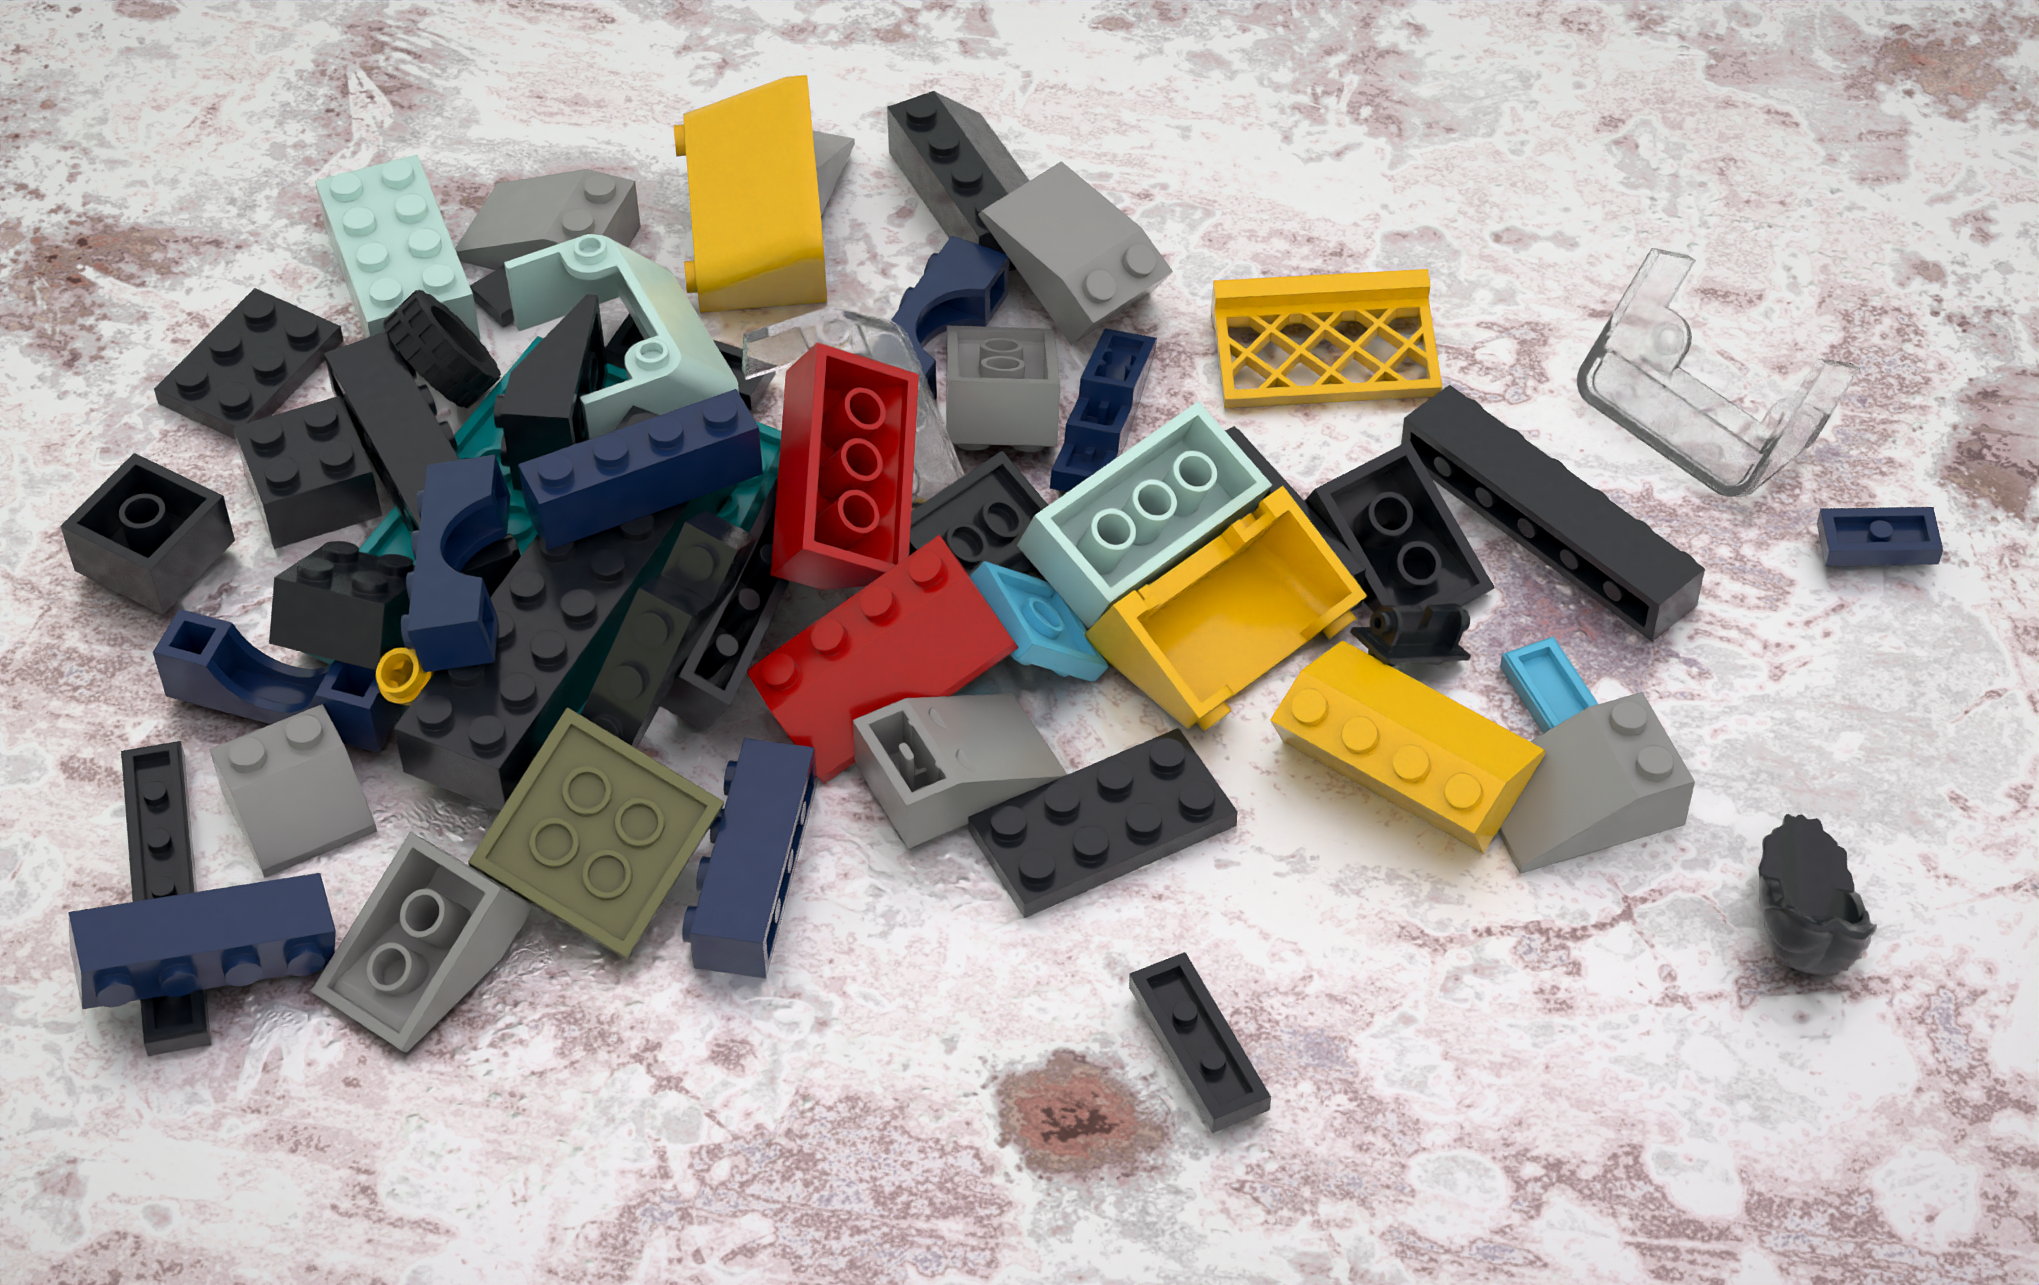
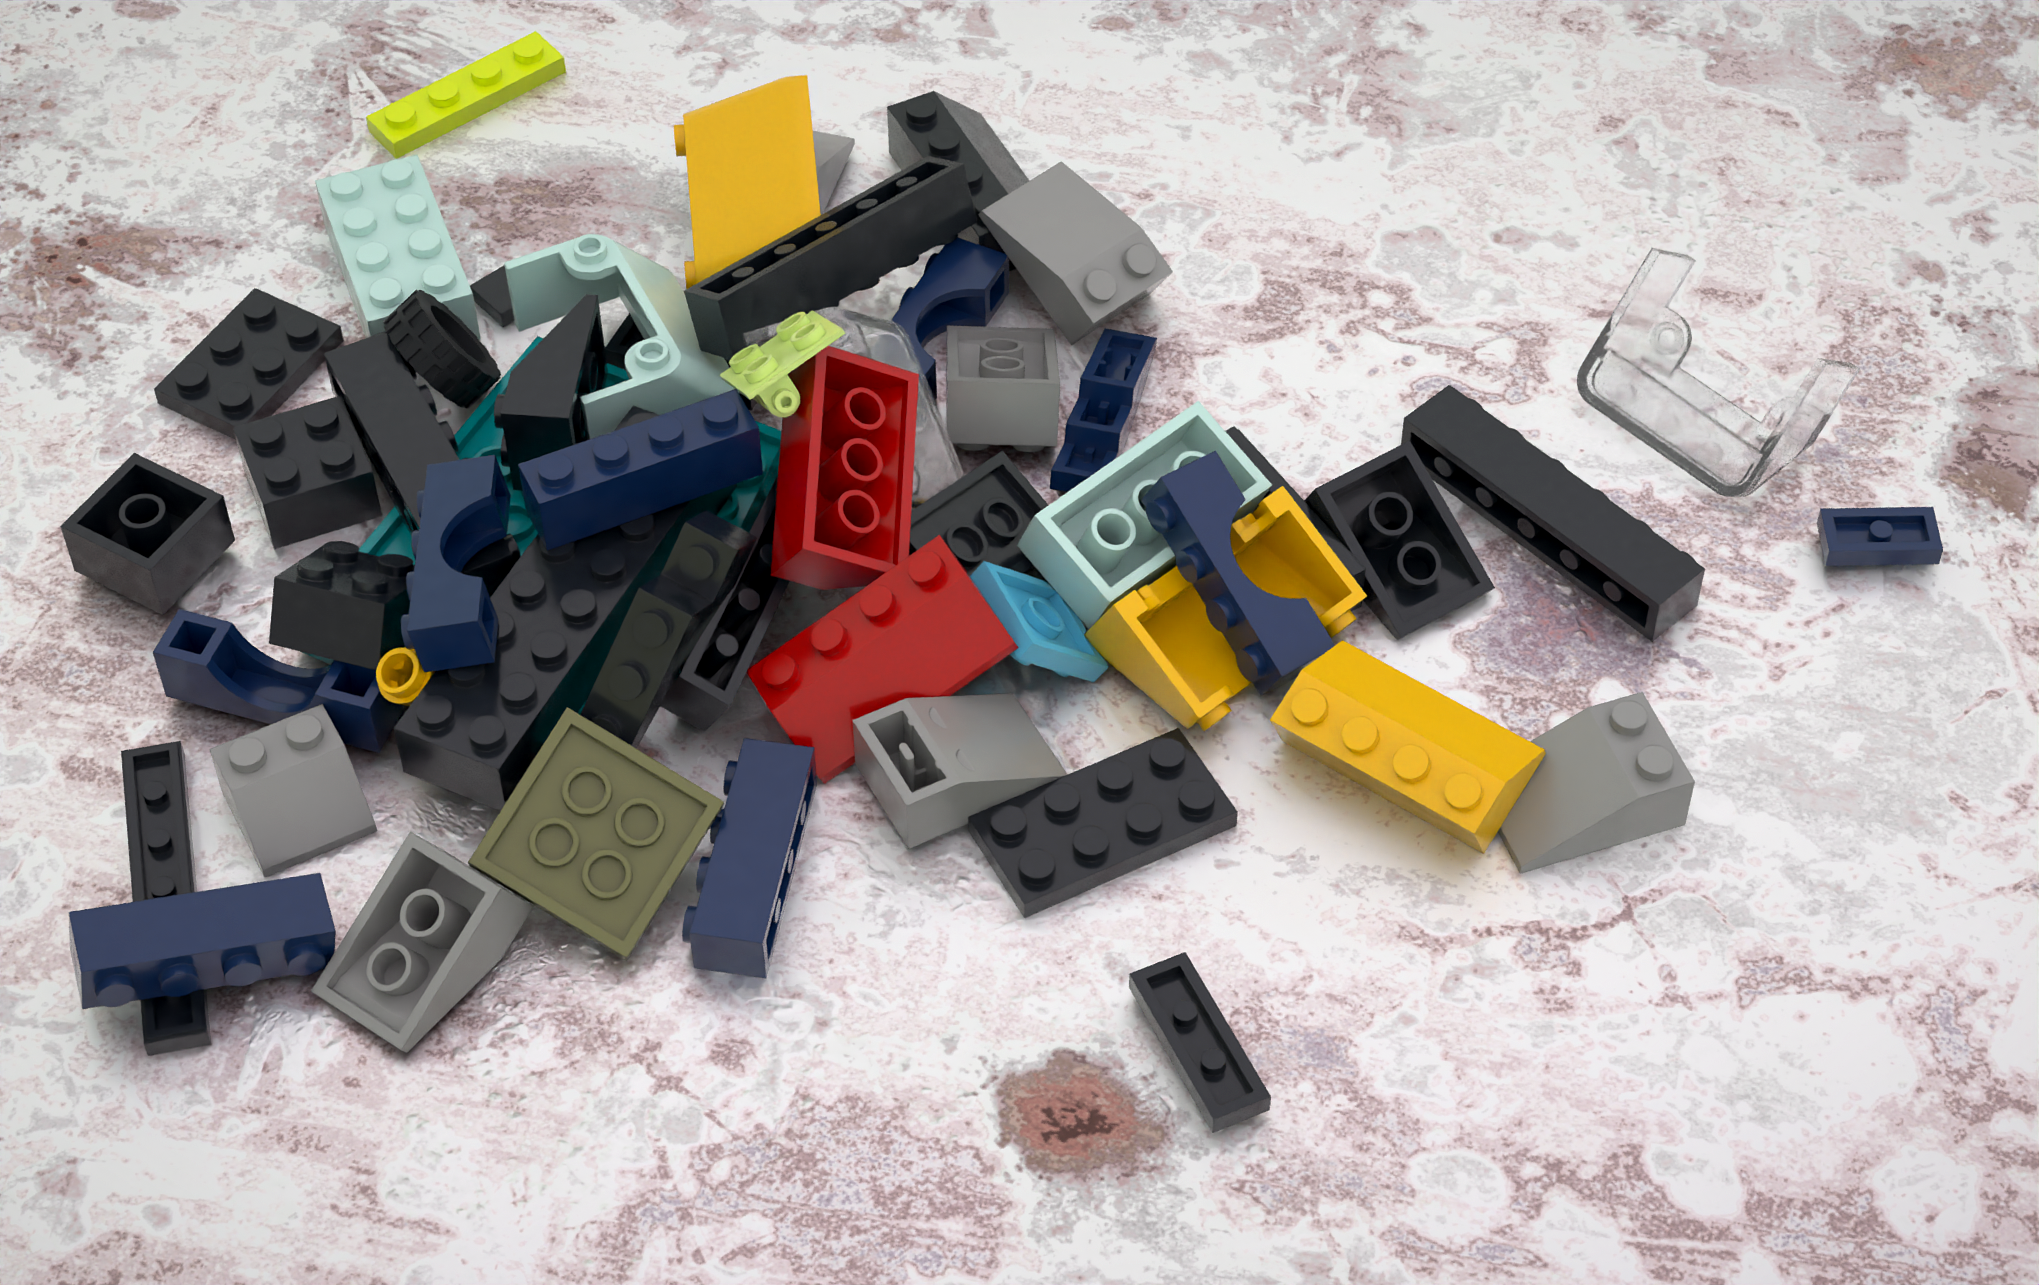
light grey slope [455,169,641,270] -> none
yellow fence [1211,269,1442,408] -> none
black hinge [1350,603,1471,667] -> none
medium azure tile [1500,636,1598,733] -> none
black hair [1758,814,1877,976] -> none
none -> neon yellow plate [366,31,566,159]
none -> black brick [684,156,977,361]
none -> yellowish green hinge [720,310,846,417]
none -> dark blue arch [1141,451,1335,696]

